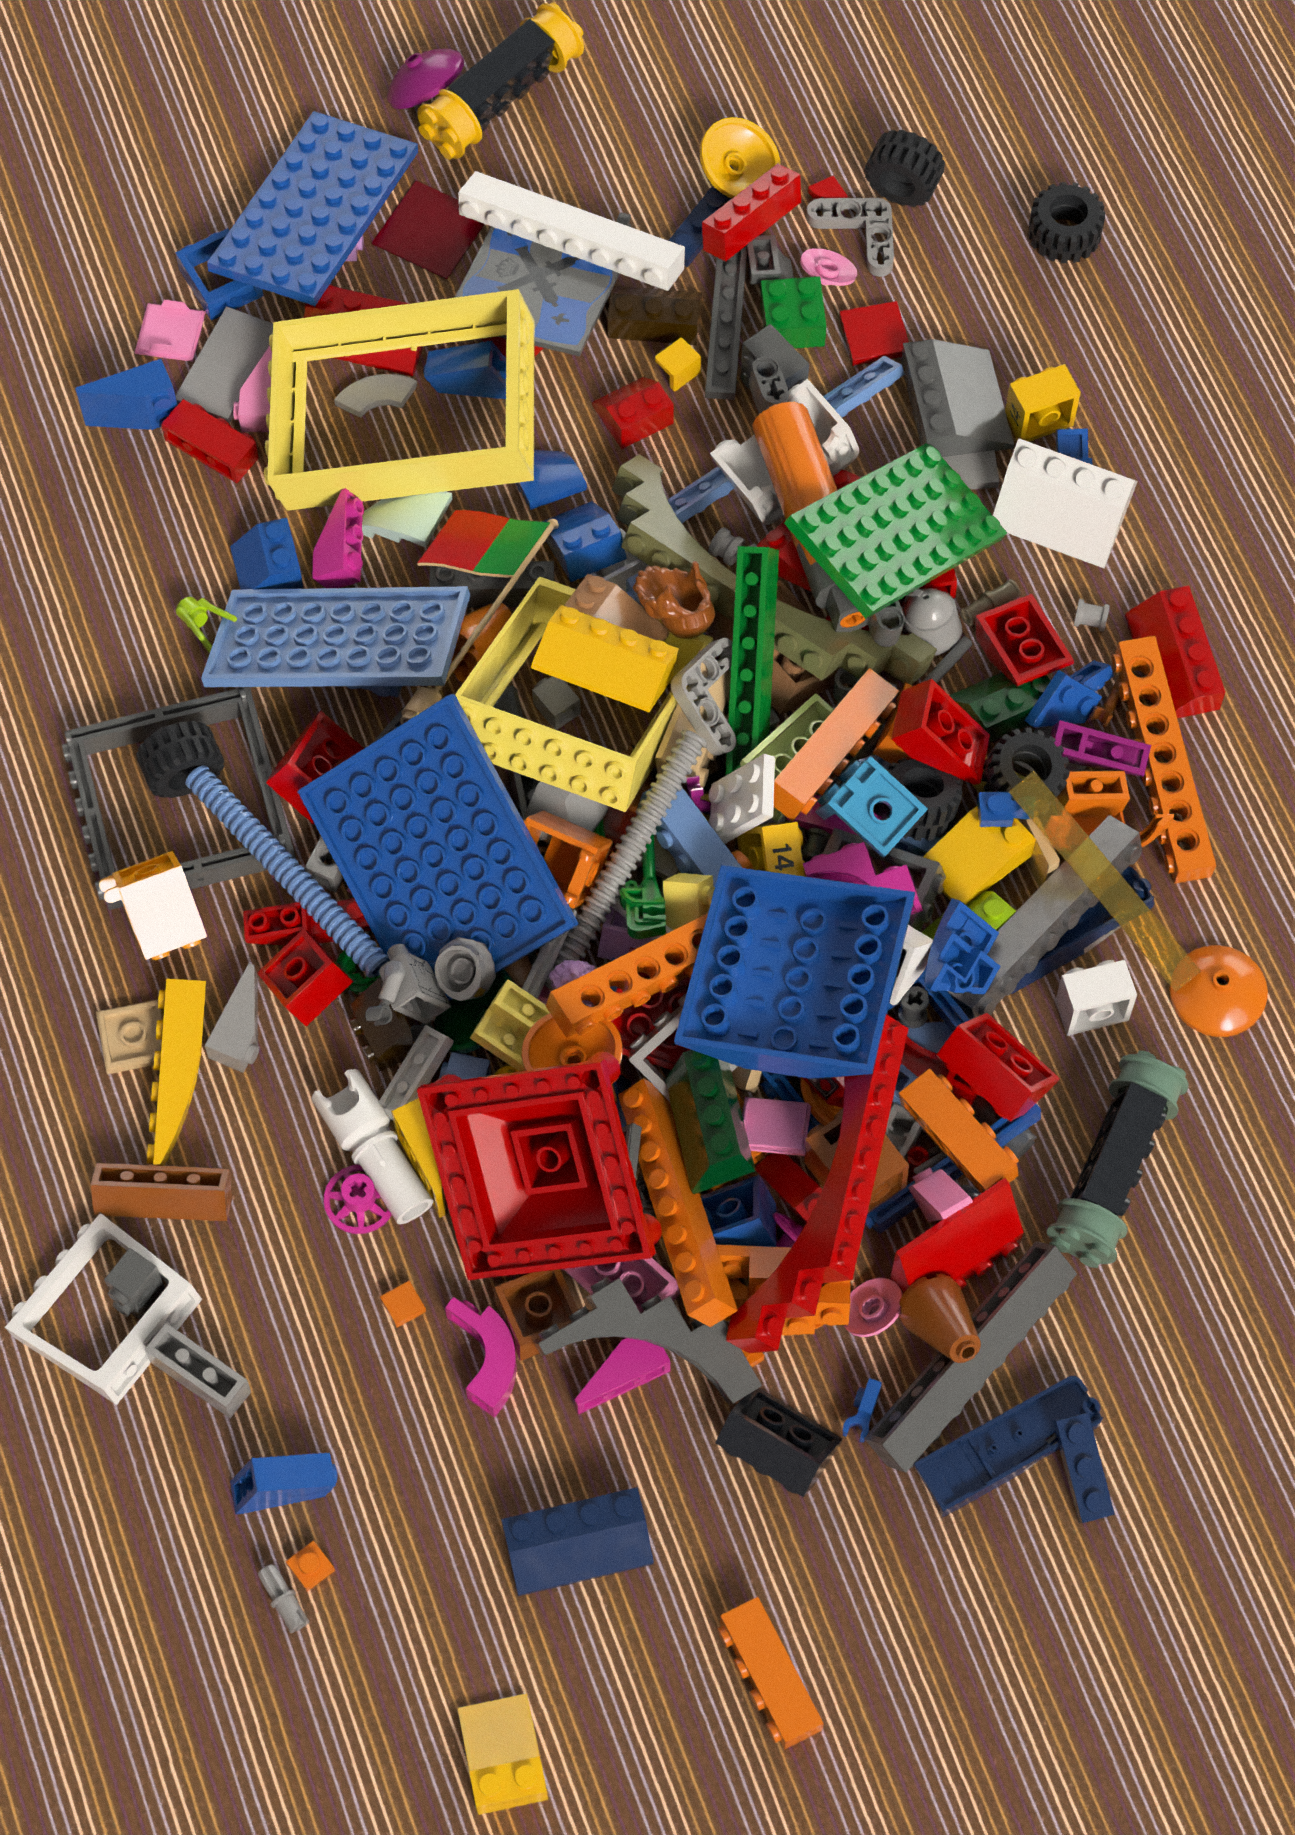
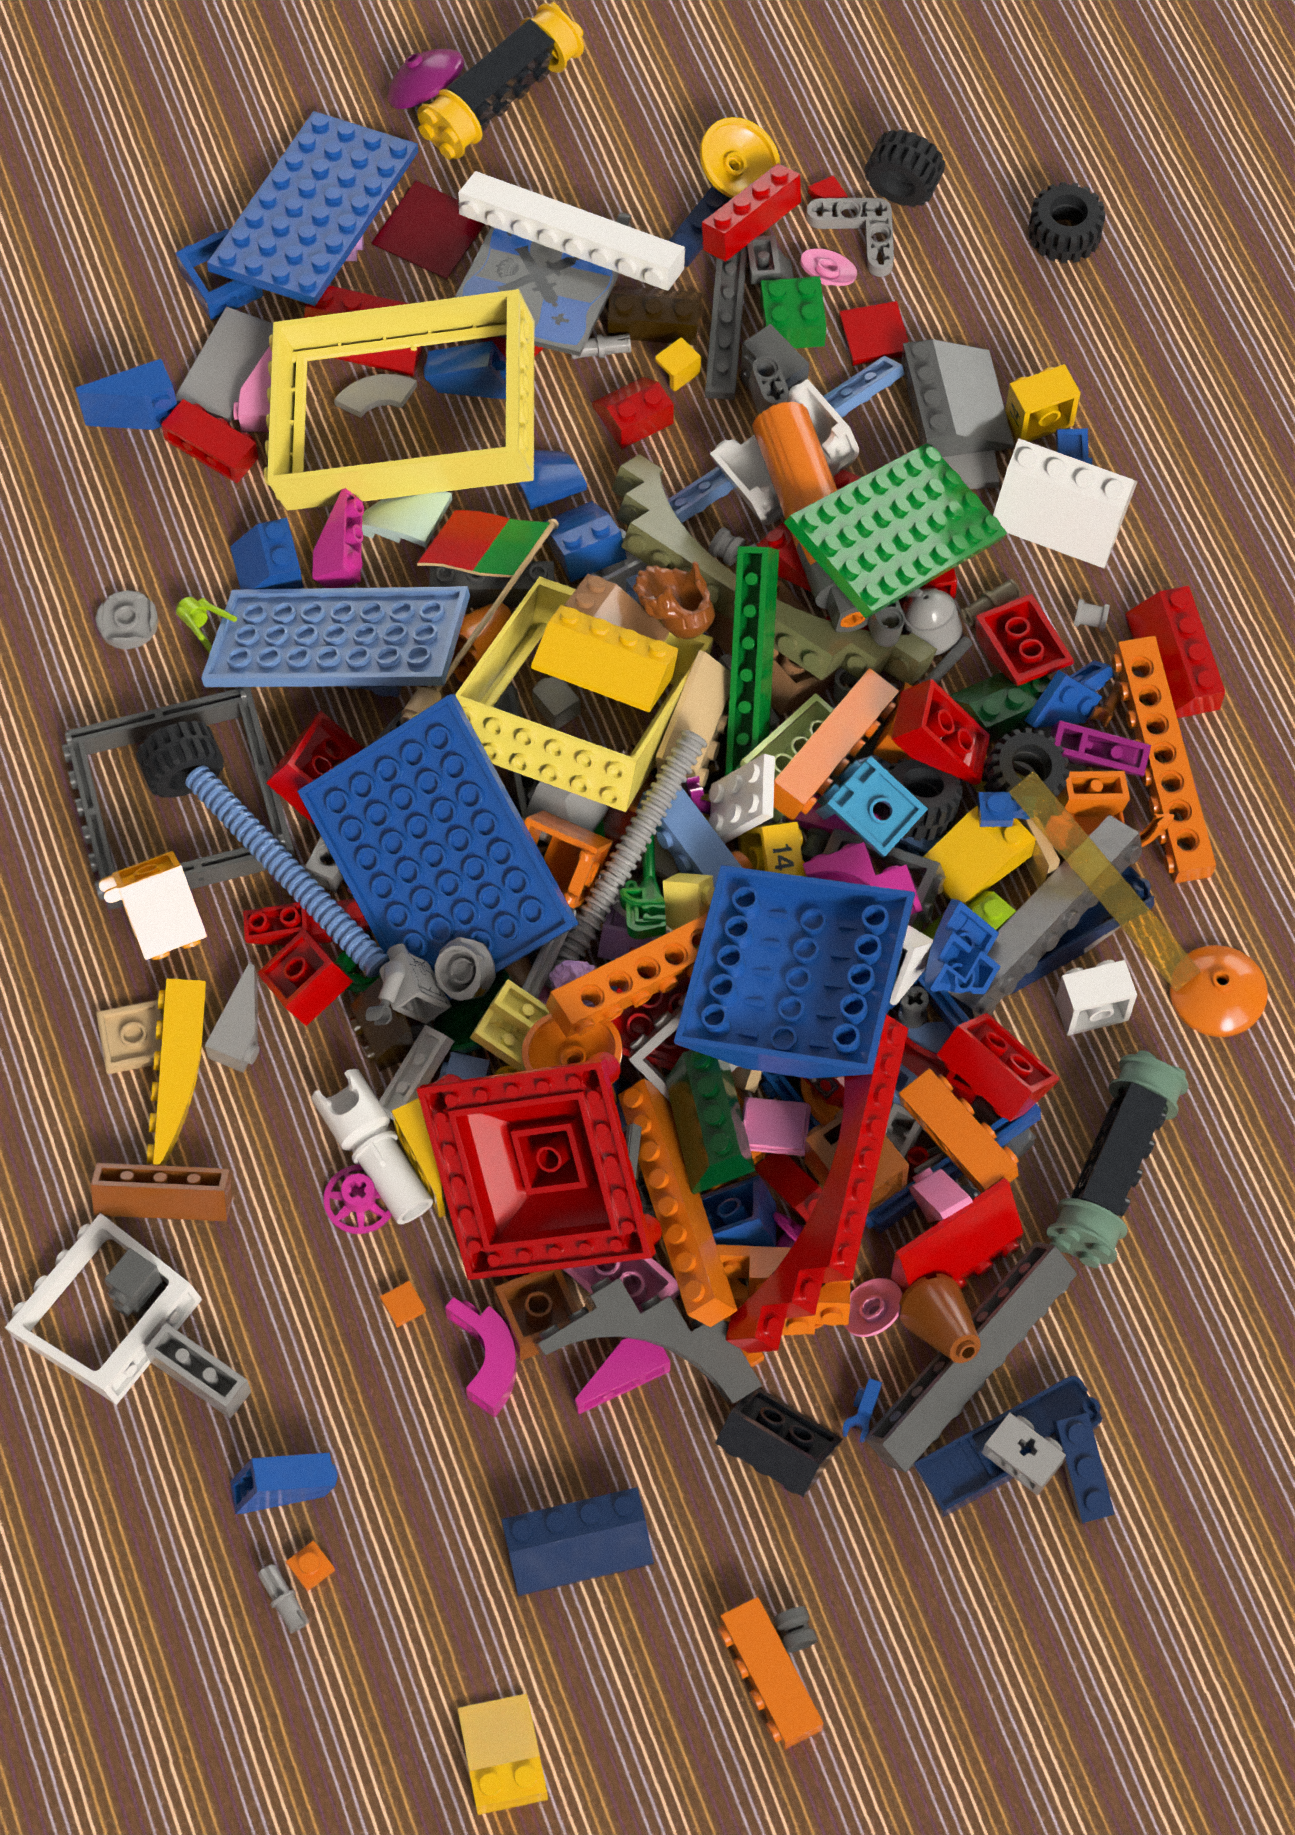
bright pink piece [135,300,206,362] -> none
light grey beam [671,638,736,755] -> none
none -> light grey tile [96,590,159,649]
none -> light grey pin [571,333,631,359]
none -> dark grey wheel [773,1606,818,1653]
none -> light grey brick [982,1413,1066,1496]

